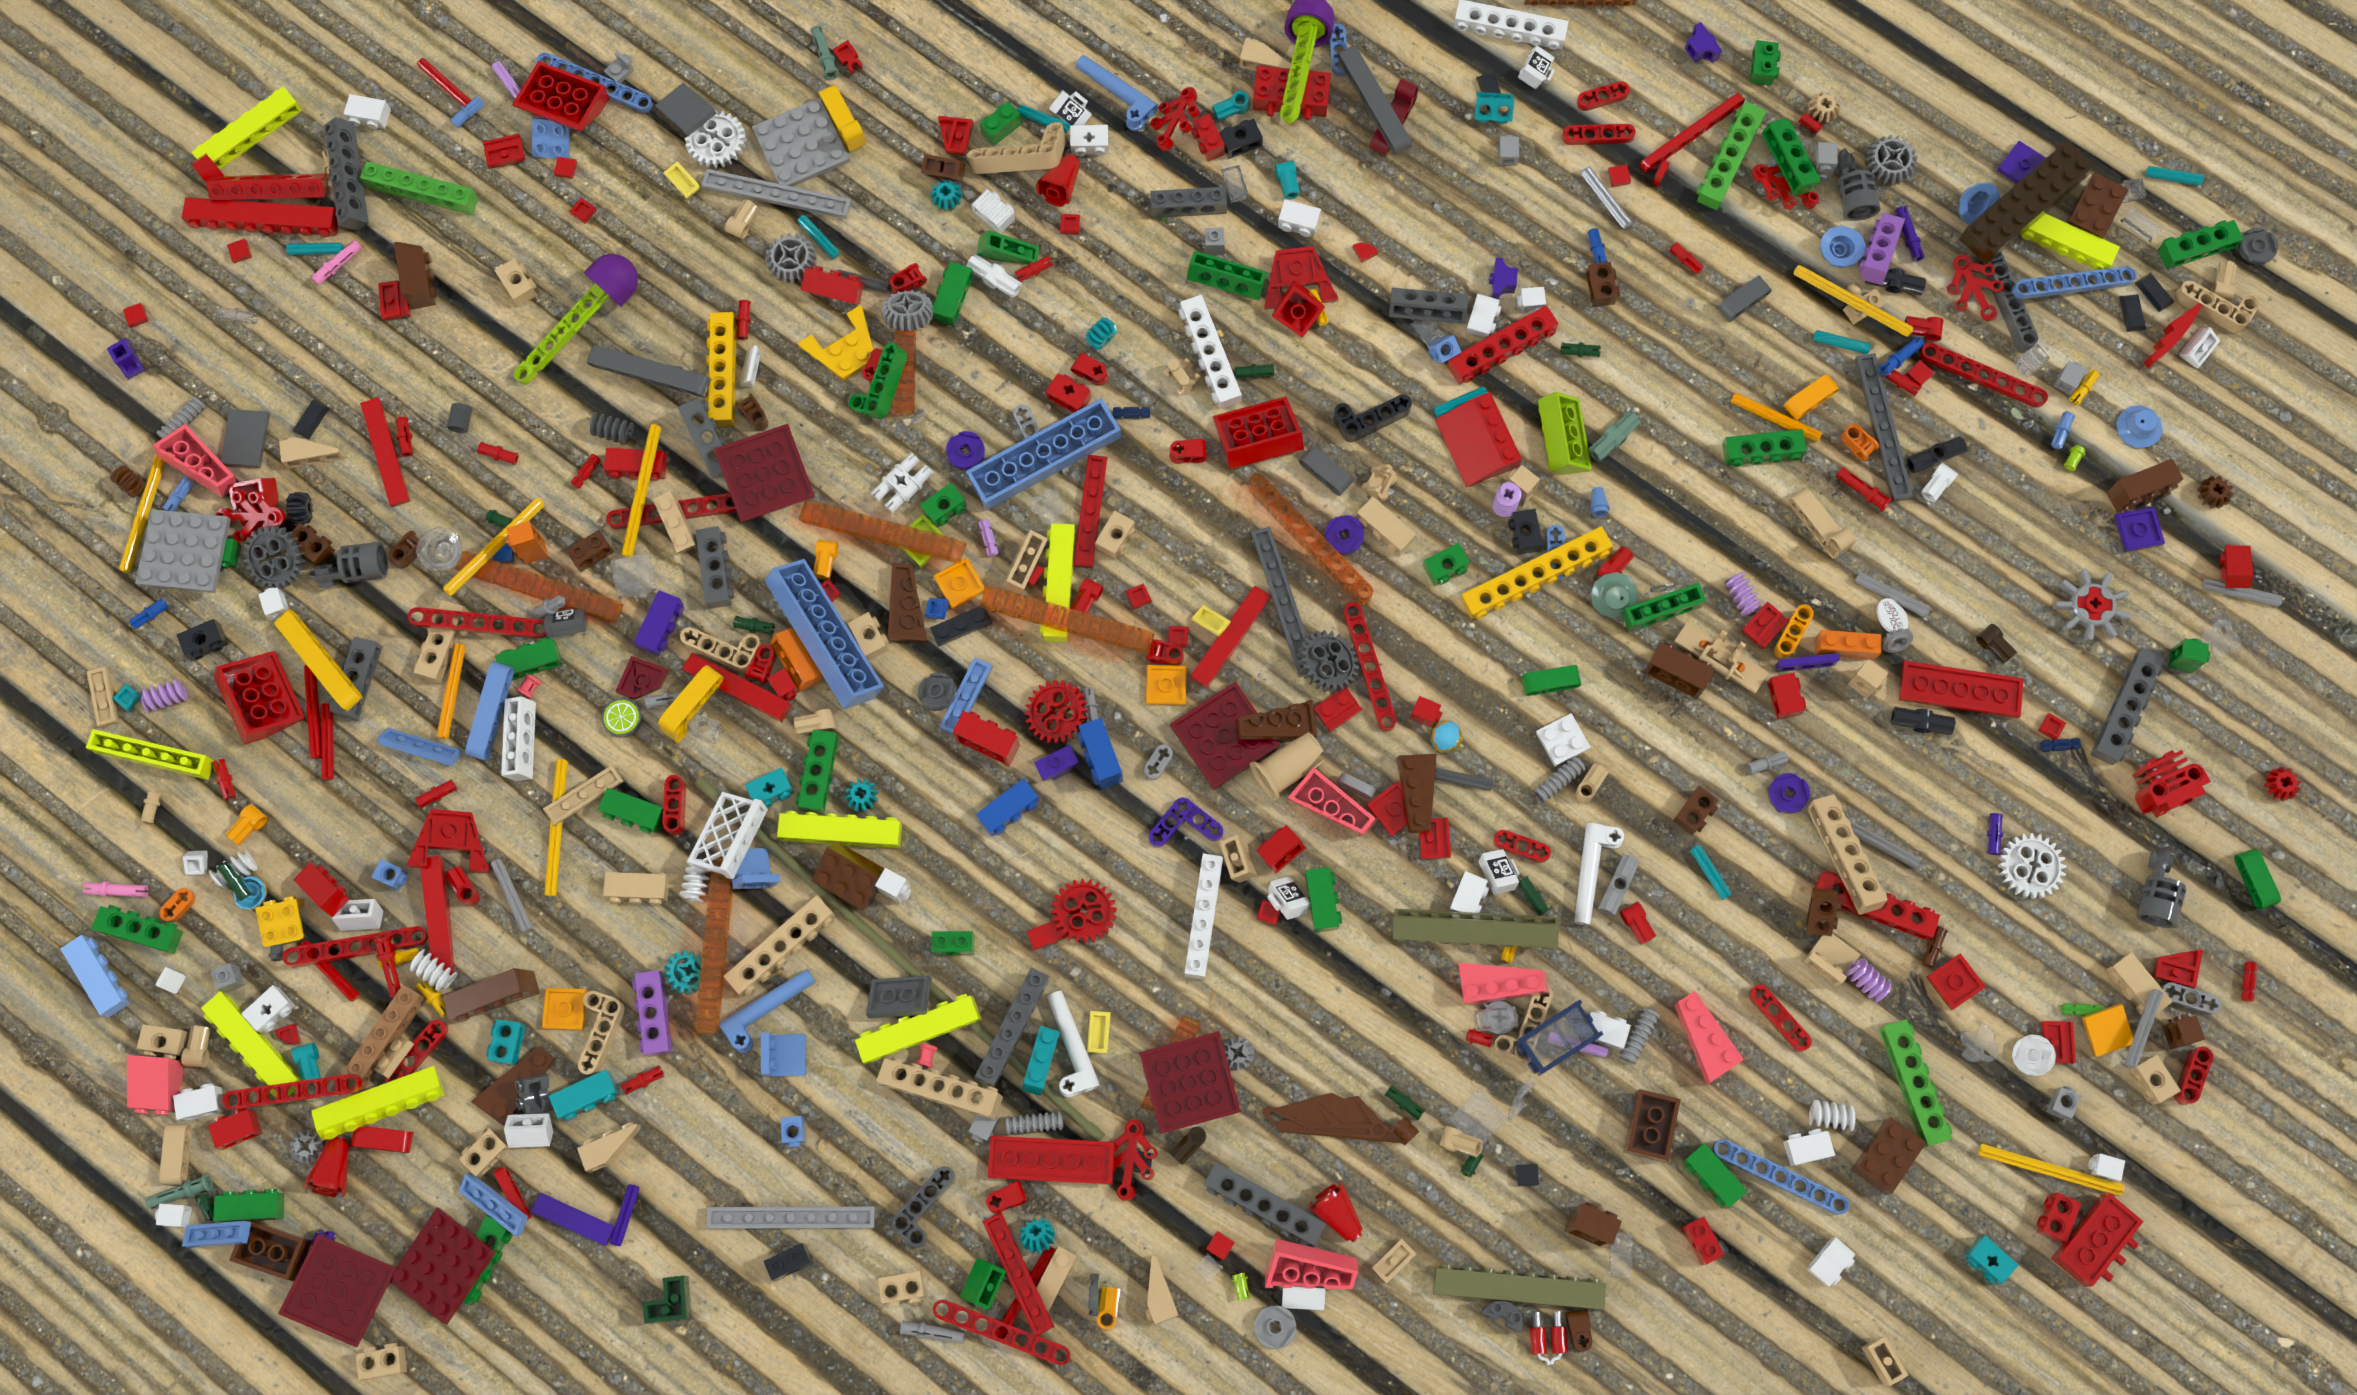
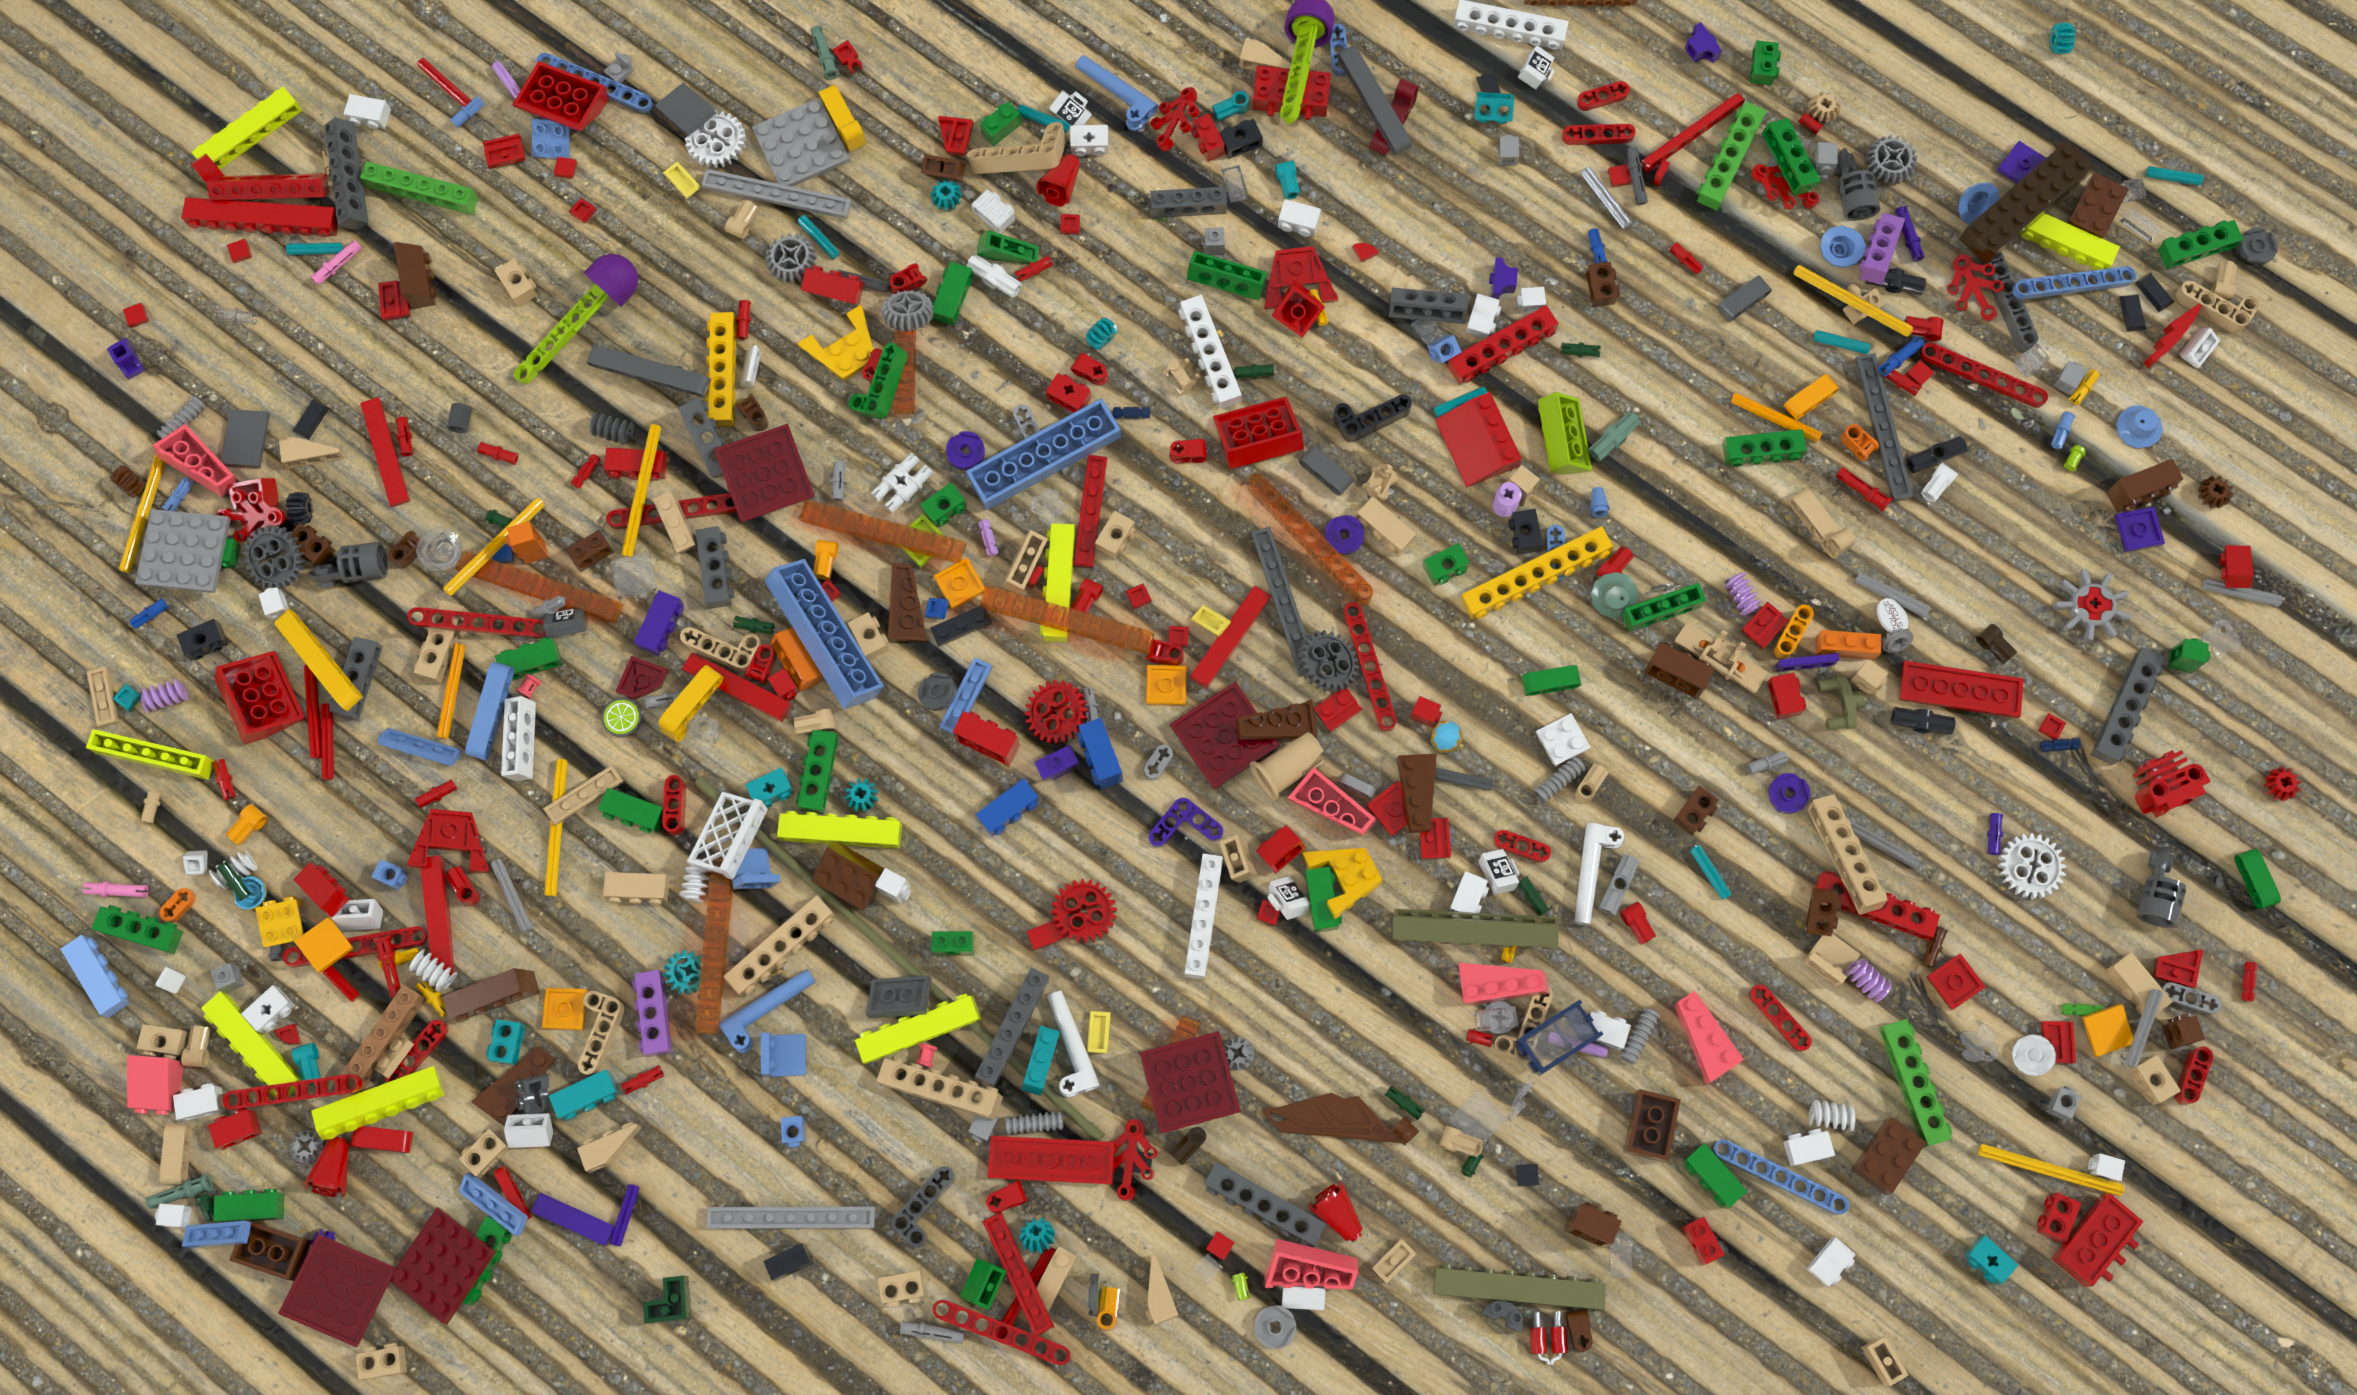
none -> light orange tile [294,916,354,974]
none -> light grey pin [831,461,846,502]
none -> yellow wing [1302,848,1382,919]
none -> dark grey pin [1626,147,1648,205]
none -> olive connector [1817,674,1865,731]
none -> teal gear [2049,22,2076,54]

